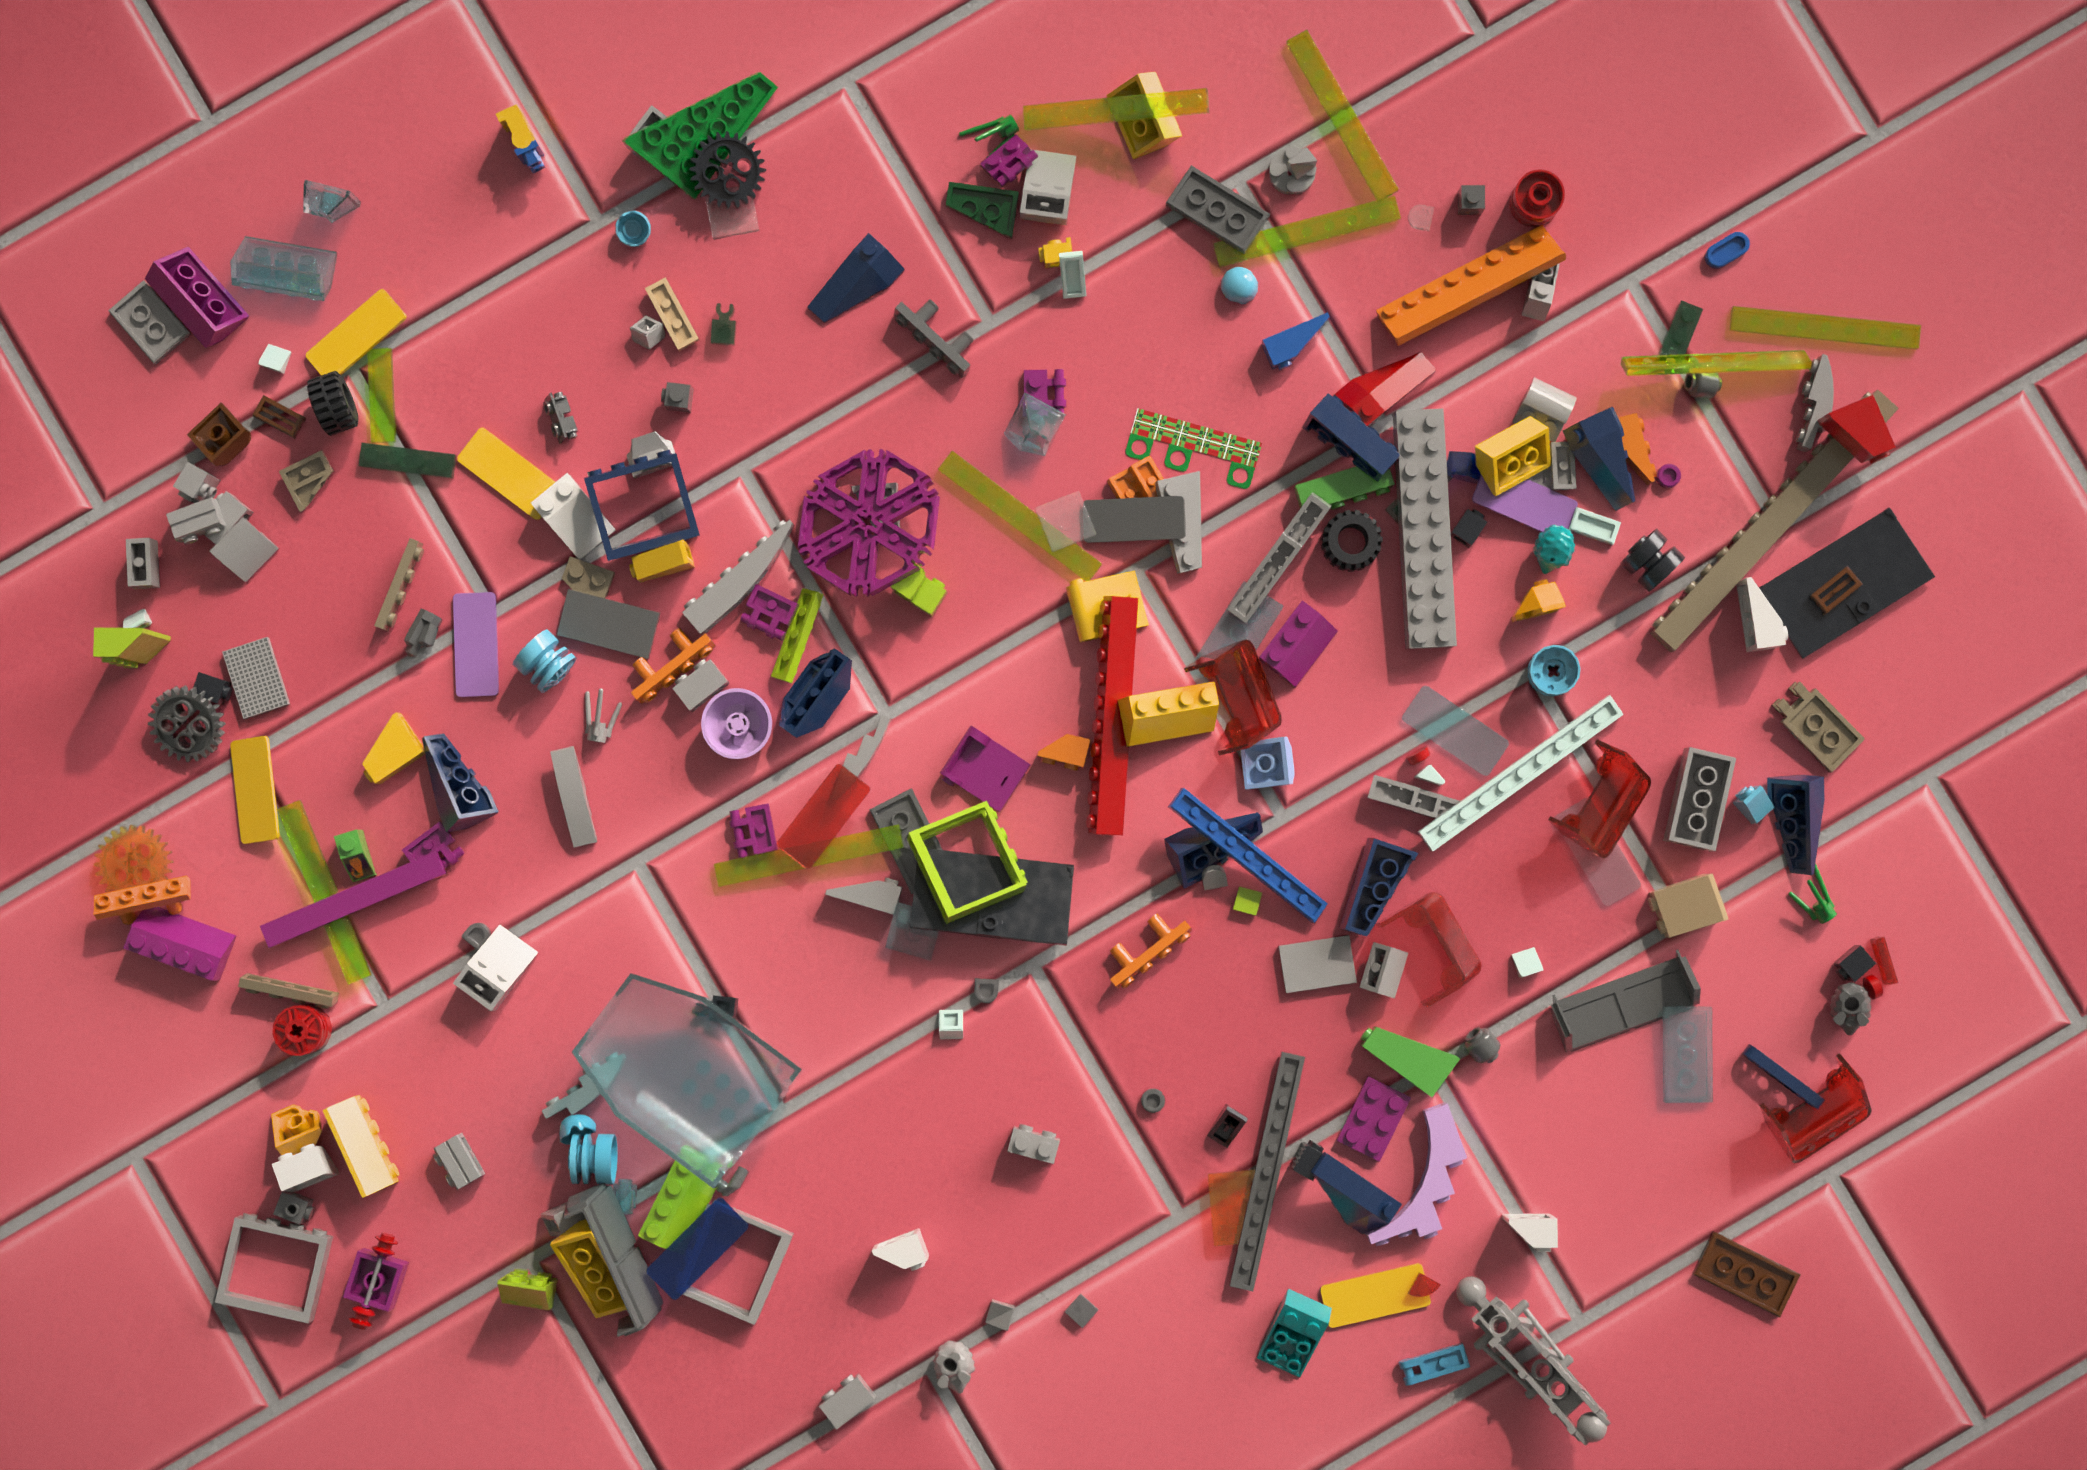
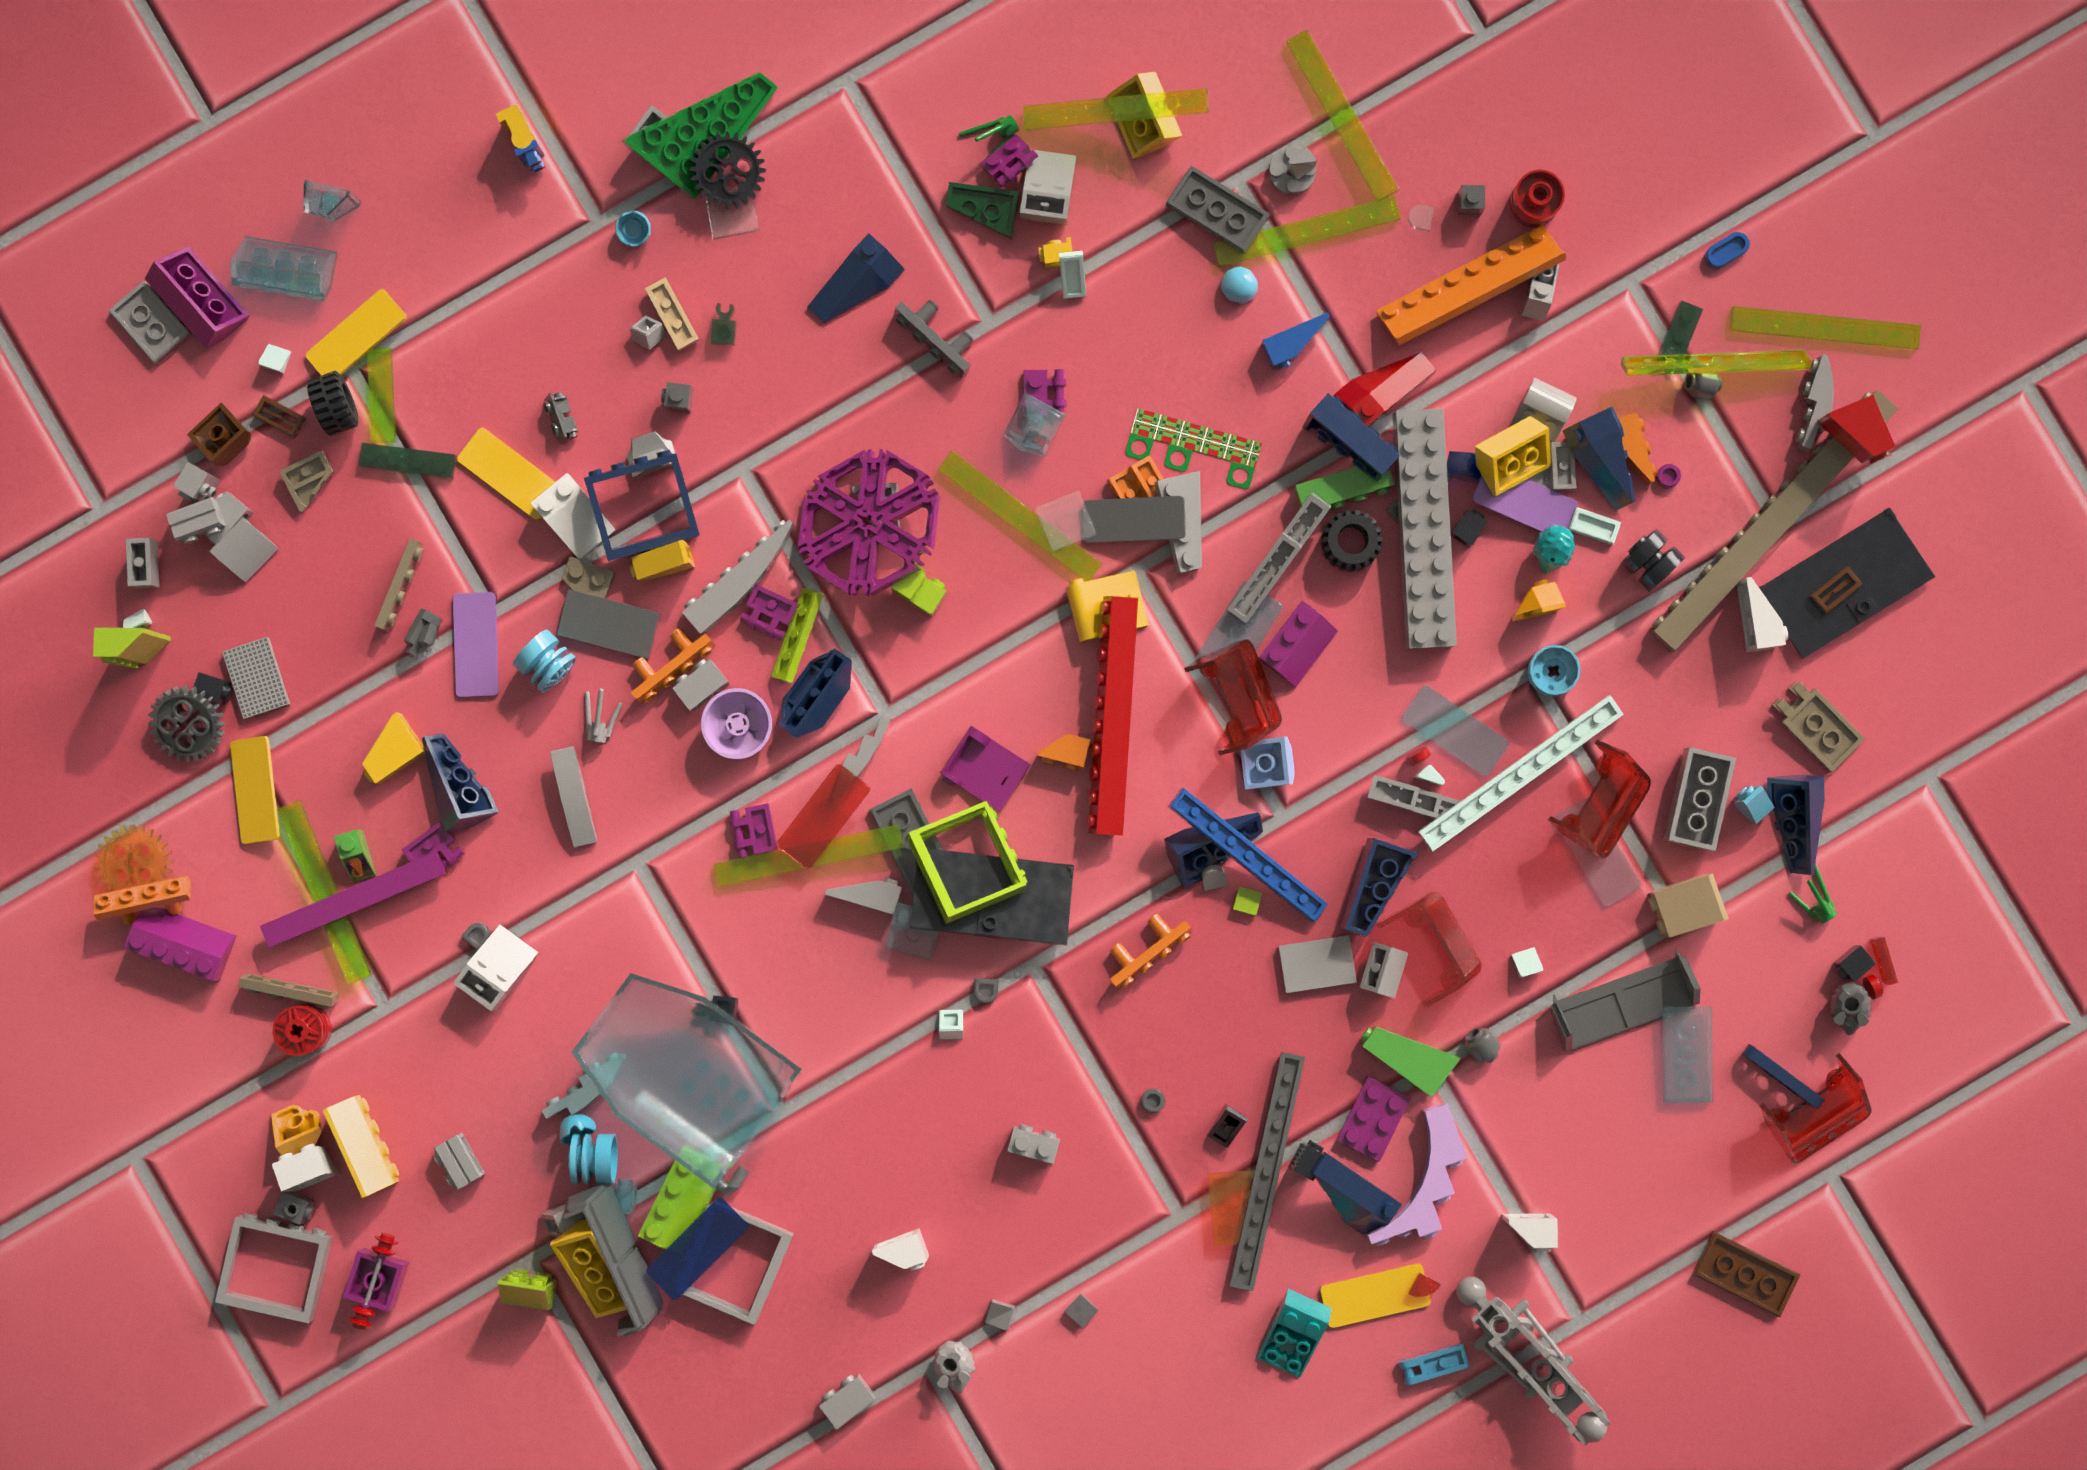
yellow slope [1118,681,1219,747] -> none

